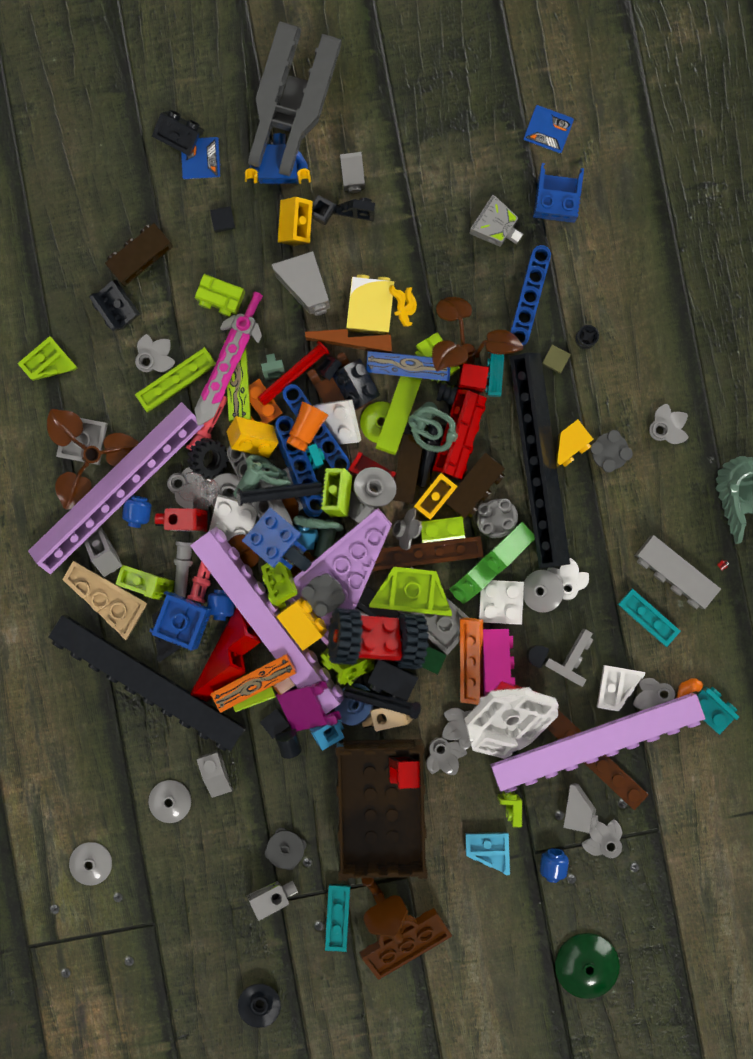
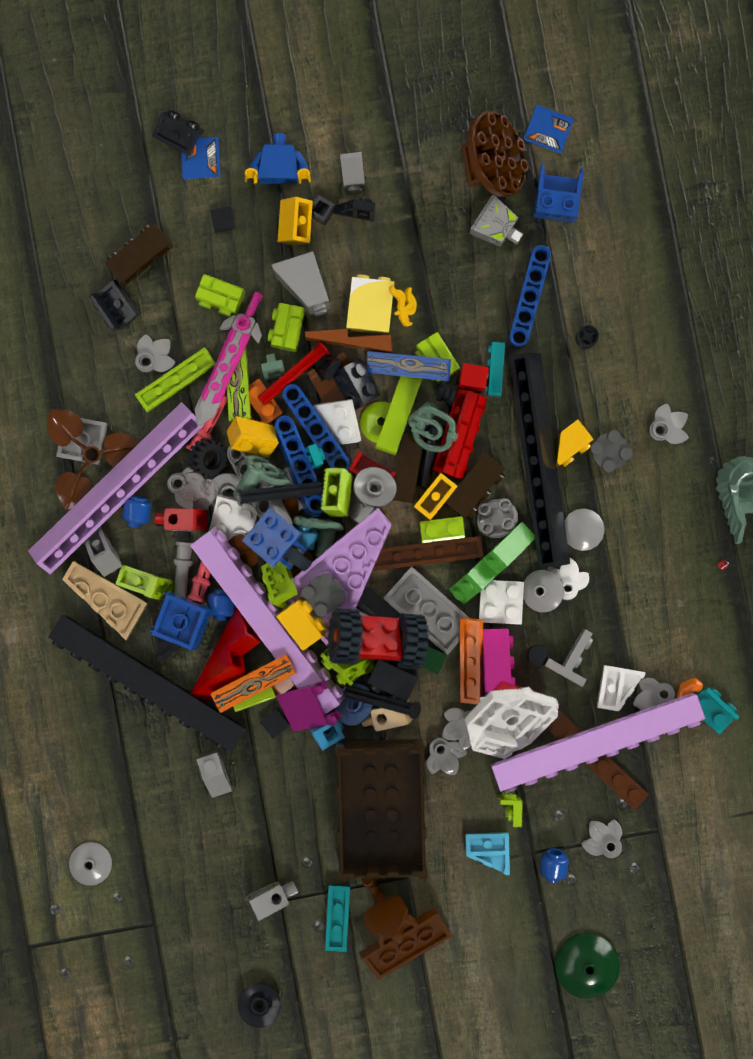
lime wing [17,336,78,381] -> none
light grey dish [148,780,191,823] -> none
dark grey beam [248,21,342,177] -> none
dark grey piece [265,827,307,870] -> none
black brick [275,729,302,759] -> none
orange plant [286,402,329,452] -> none
lime wing [369,567,452,616] -> none
red panel [389,757,420,789] -> none
light grey plate [392,508,422,550] -> none
reddish brown plant [432,297,524,372] -> none
olive tile [542,345,571,374] -> none
light grey slope [563,783,598,833] -> none
teal plate [617,589,681,647] -> none
light grey brick [634,535,721,609] -> none
none -> lime brick [268,303,305,352]
none -> reddish brown bracket [462,111,529,197]
none -> light grey dish [564,508,605,551]

